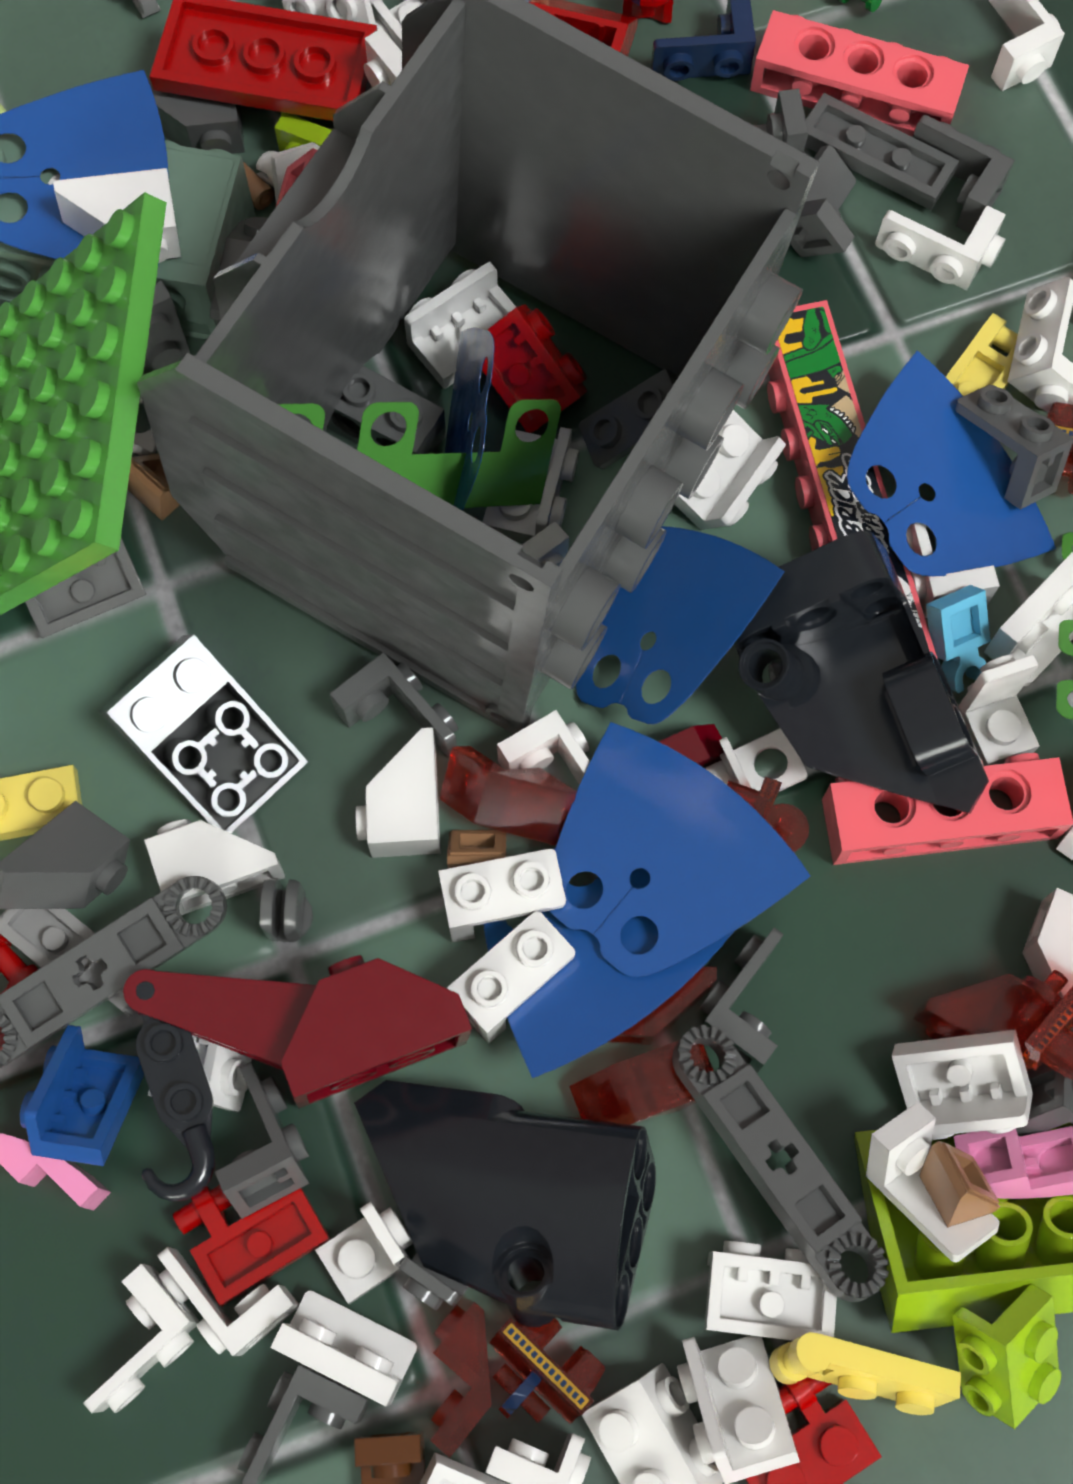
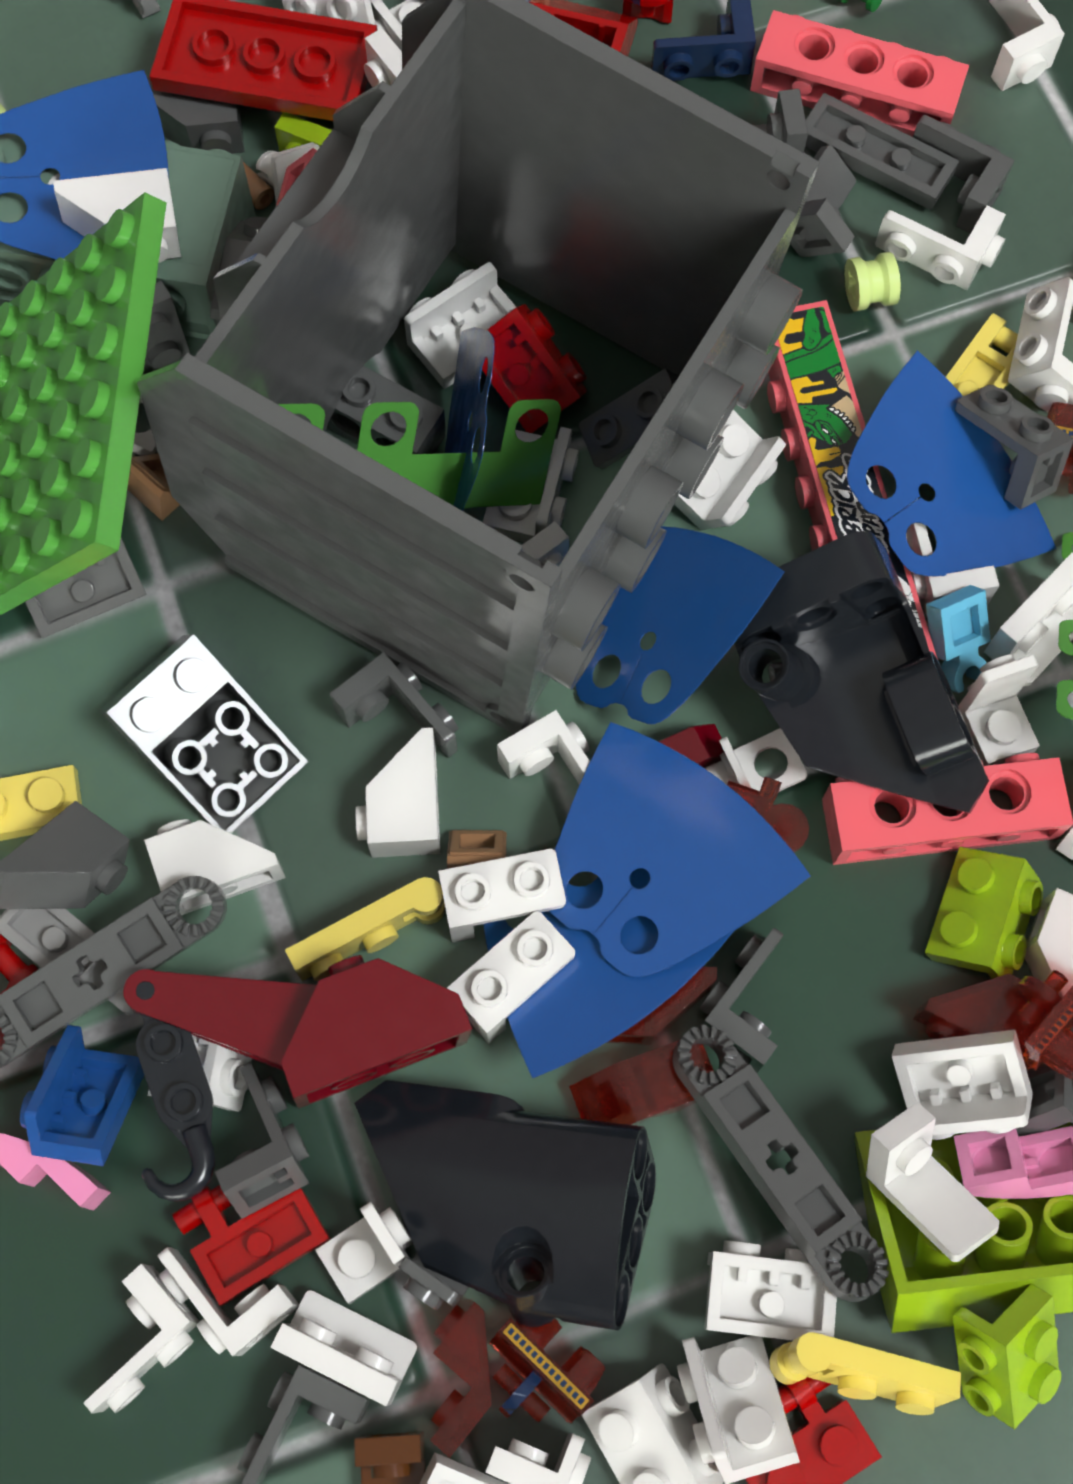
dark grey arm [260,878,313,943] -> none
clear red slope [439,746,577,845] -> none
medium nougat slope [919,1141,1000,1228] -> none
none -> light yellow plate [285,877,446,981]
none -> yellowish green wheel [844,252,901,312]
none -> lime bracket [925,847,1043,986]

